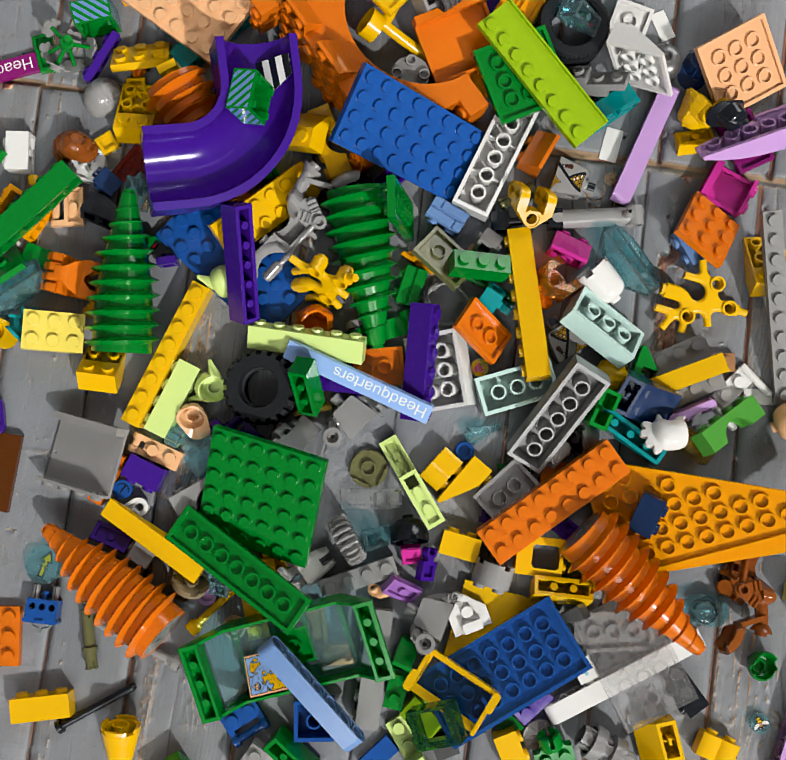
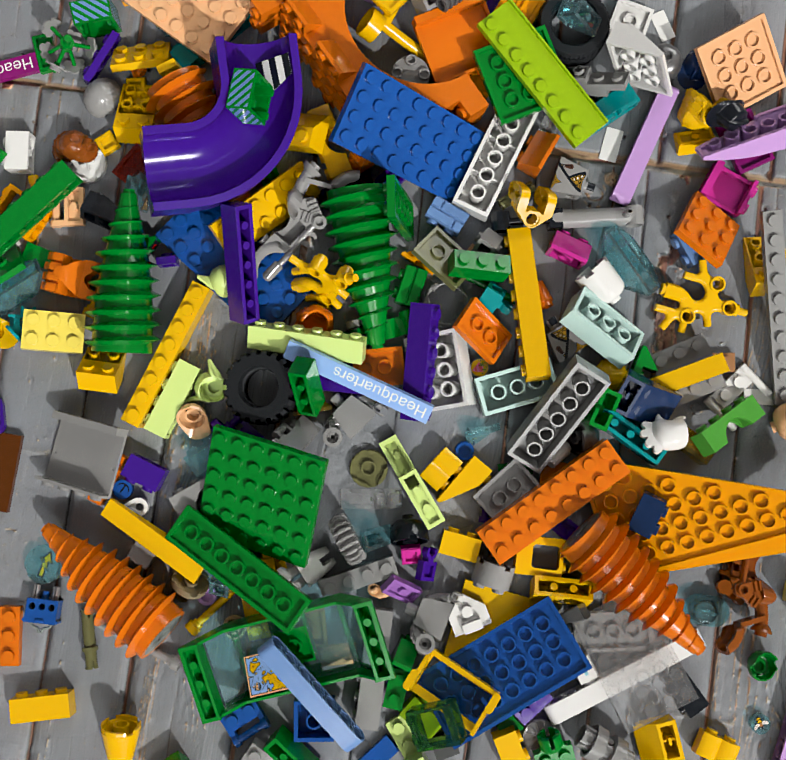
black bar [54,683,137,734] -> none
dark purple plate [89,520,133,554] -> none
dark blue brick [92,167,123,196] -> none
light nougat plate [127,431,185,471] -> none
clear light blue piece [164,427,186,448] -> none
clear orange piece [537,254,582,304] -> none
lavender hinge [668,396,717,421] -> none

